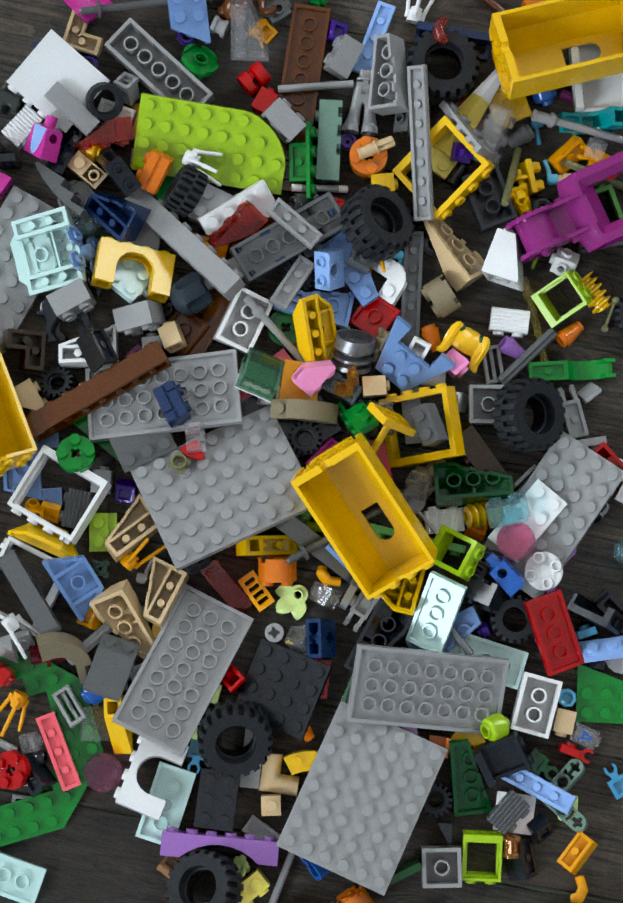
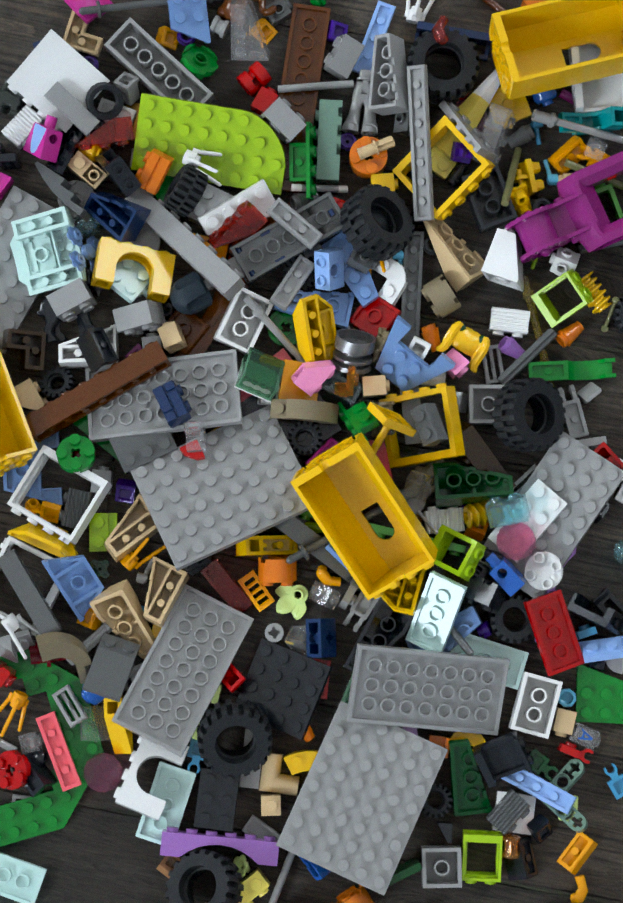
olive plate [168,452,191,474] -> none
lime head [480,713,510,741] -> none
none -> light orange slope [156,26,178,51]

